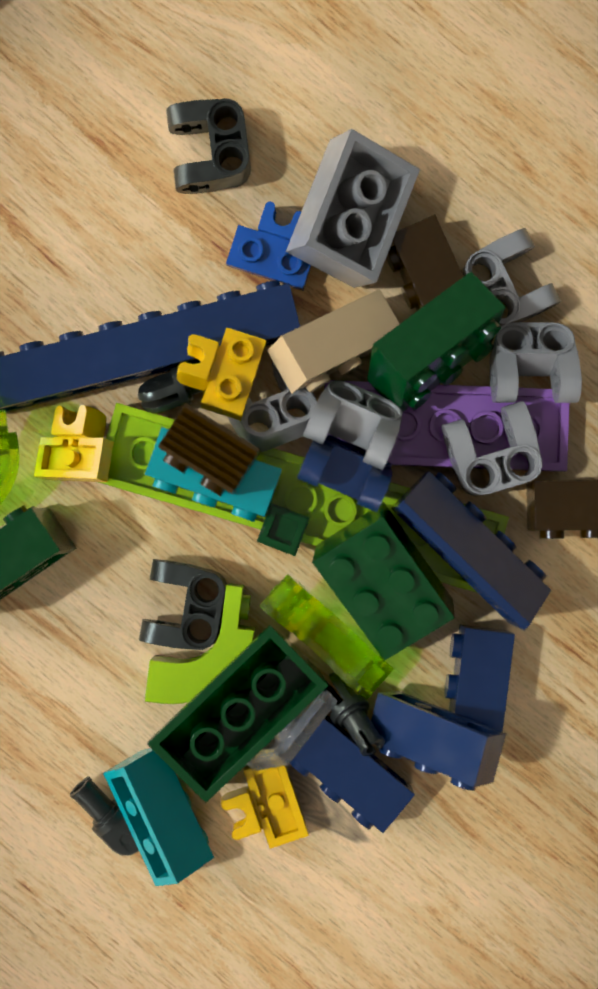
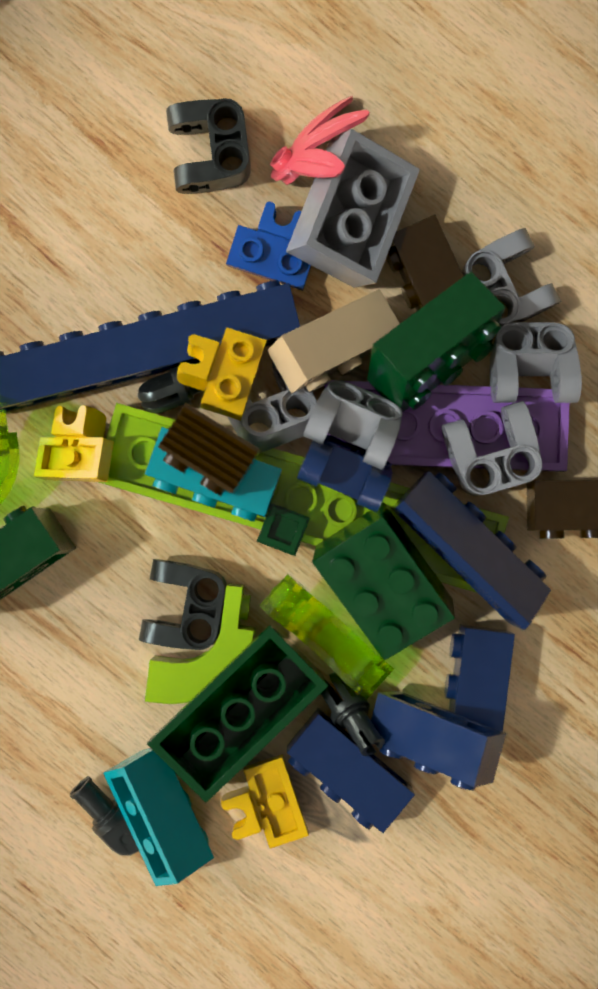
clear tile [246,691,338,771] -> none
none -> coral plant [270,96,370,185]

